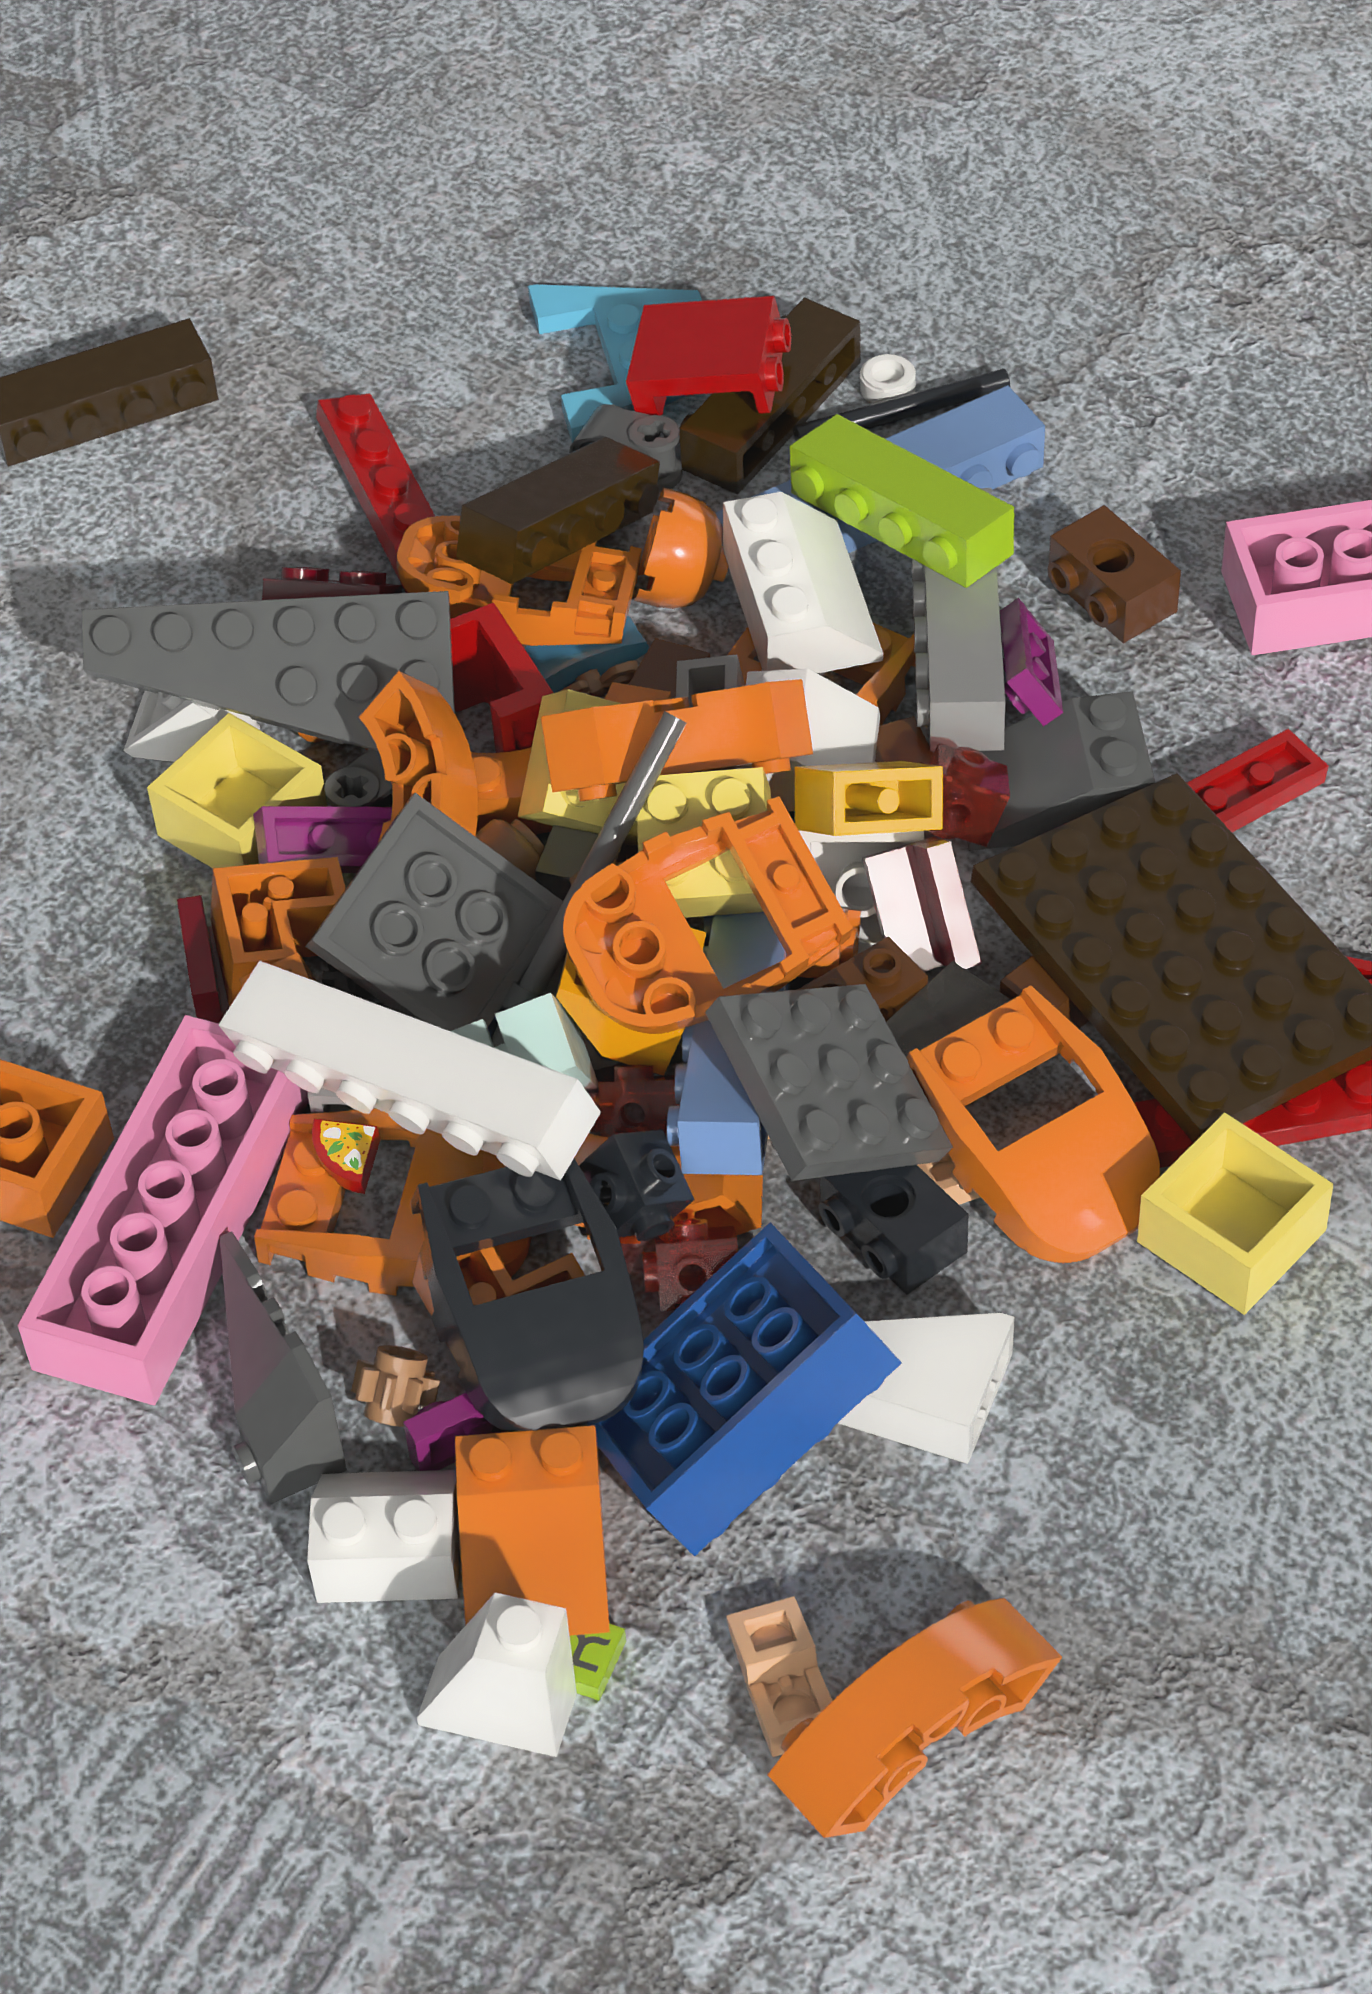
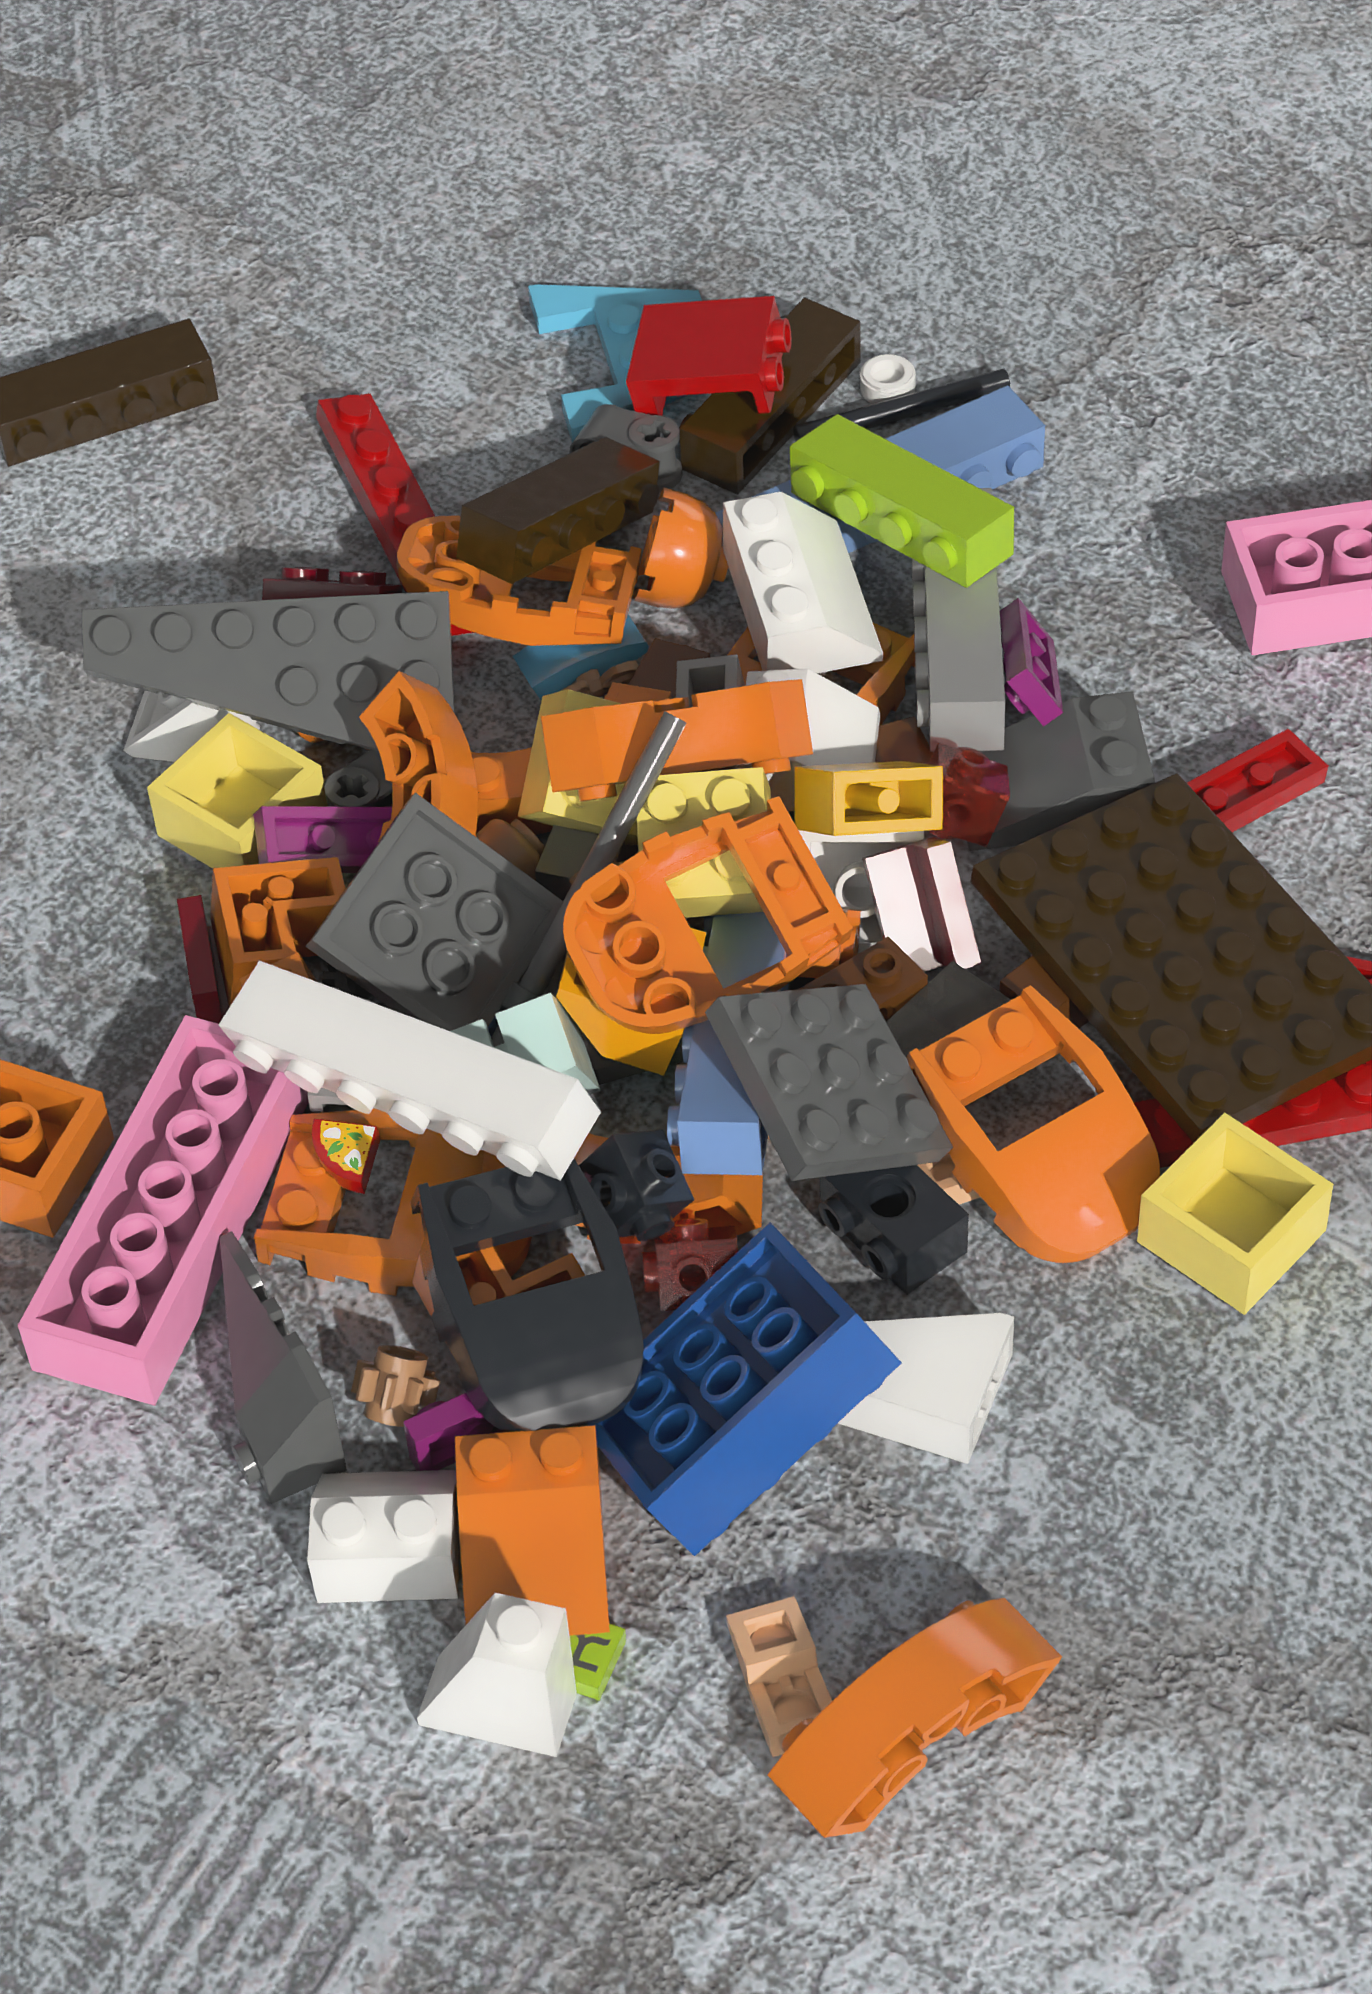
red panel [451,602,553,753] -> none
clear red brick [589,1064,680,1140] -> none
reddish brown brick [1048,505,1181,644] -> none

